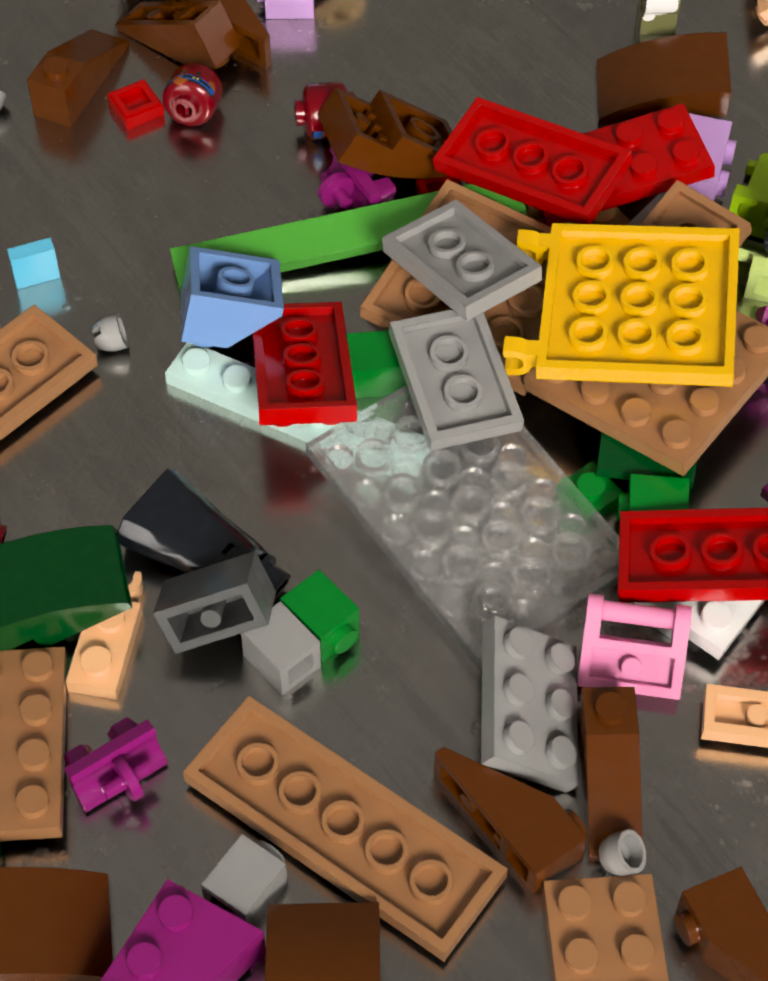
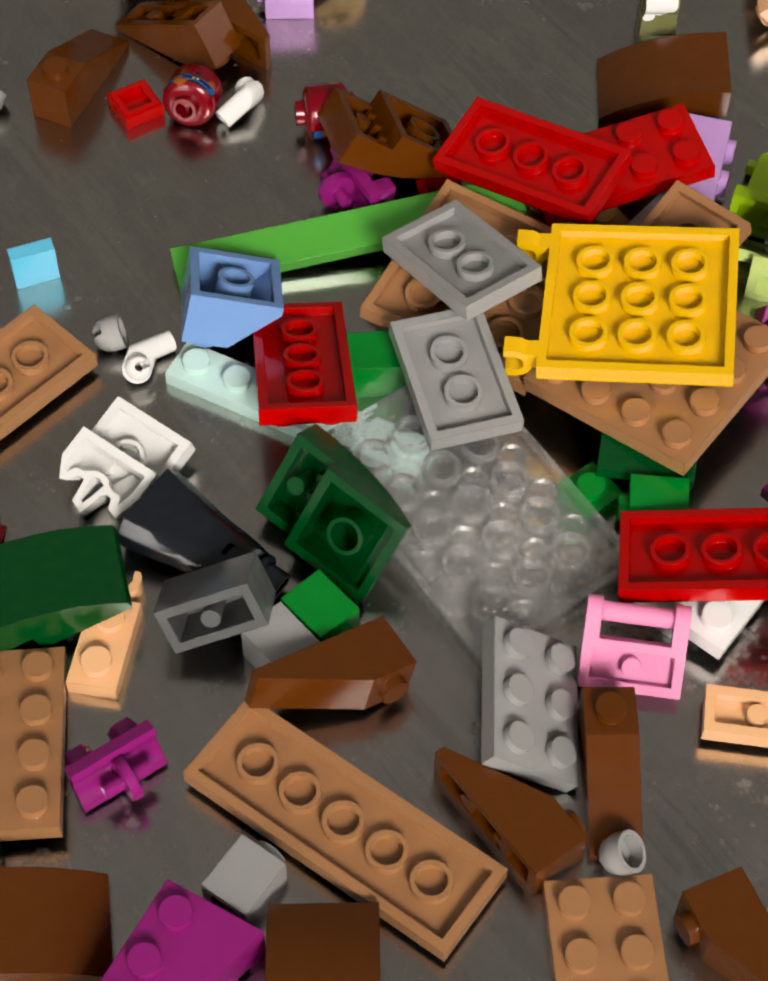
none -> white plate [59,396,196,520]
none -> white arm [122,330,177,384]
none -> white arm [215,76,264,128]
none -> reddish brown slope [245,616,417,710]
none -> dark green slope [256,424,411,604]

